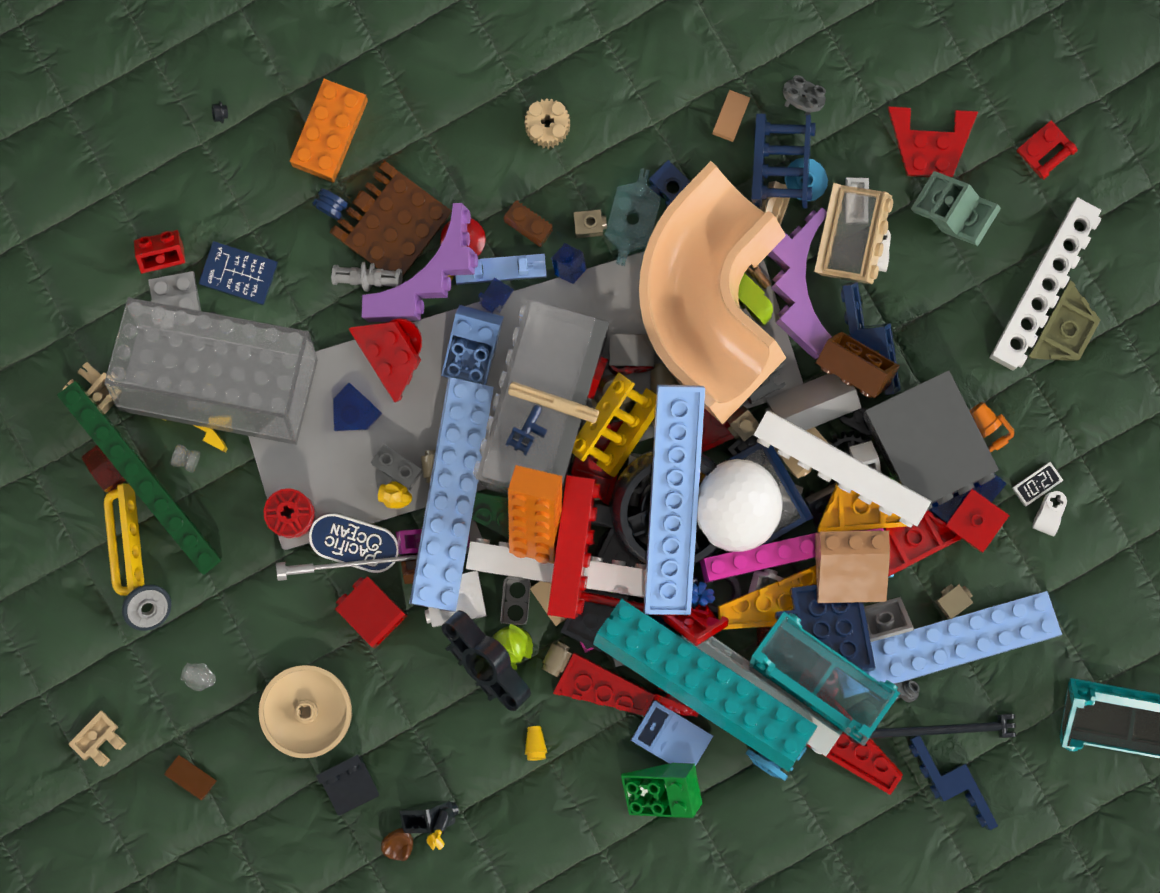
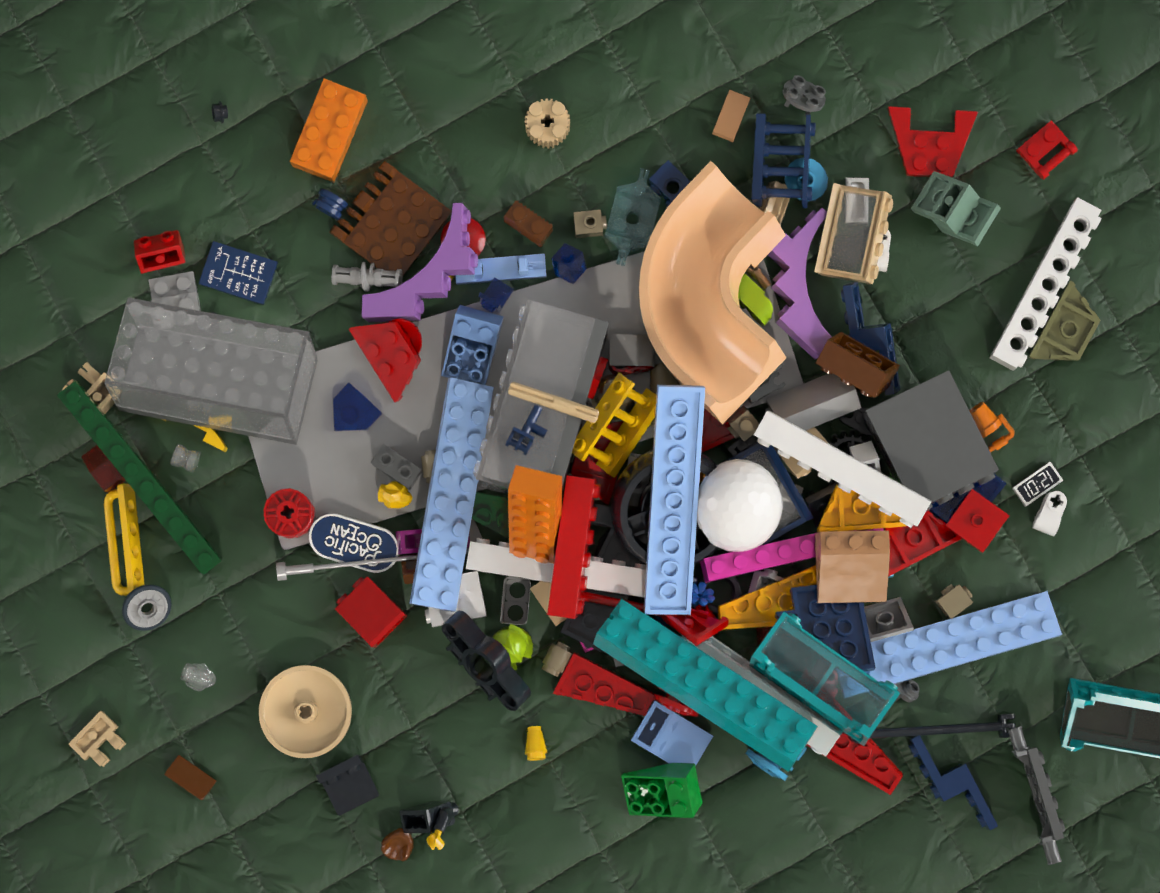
none -> dark grey plate [1007,726,1065,865]

